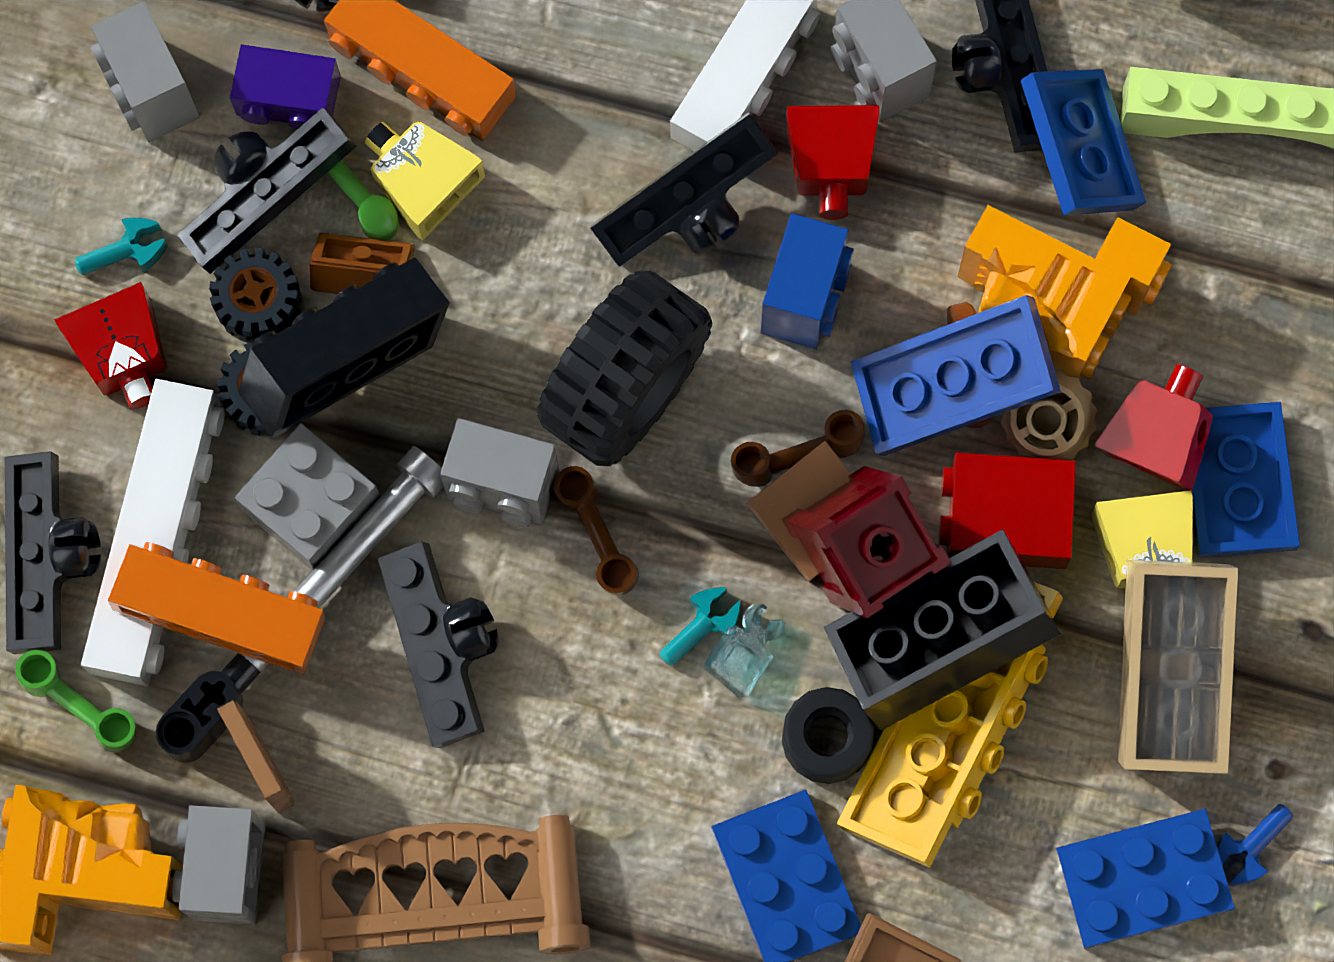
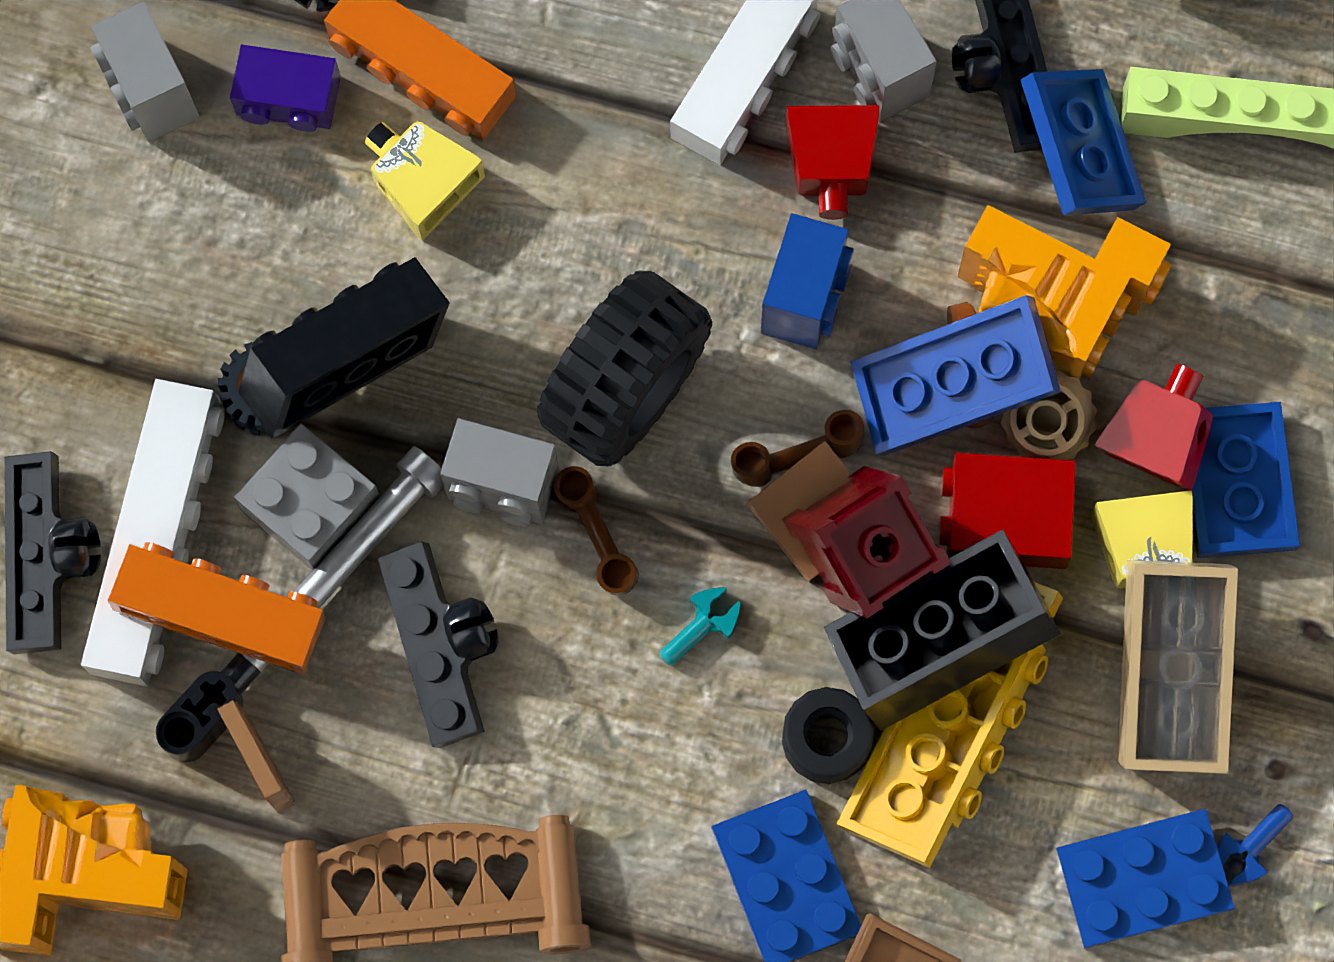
bright green bar [15,650,137,752] -> none
red torso [54,282,167,409] -> none
teal bar [75,217,168,275] -> none
light grey brick [172,805,265,925] -> none
black plate [177,107,357,274] -> none
black wheel [209,248,302,342] -> none
dark orange slope [309,233,415,294] -> none
bright green bar [327,160,400,240] -> none
black plate [590,112,778,267] -> none
clear light blue plate [702,604,785,697] -> none

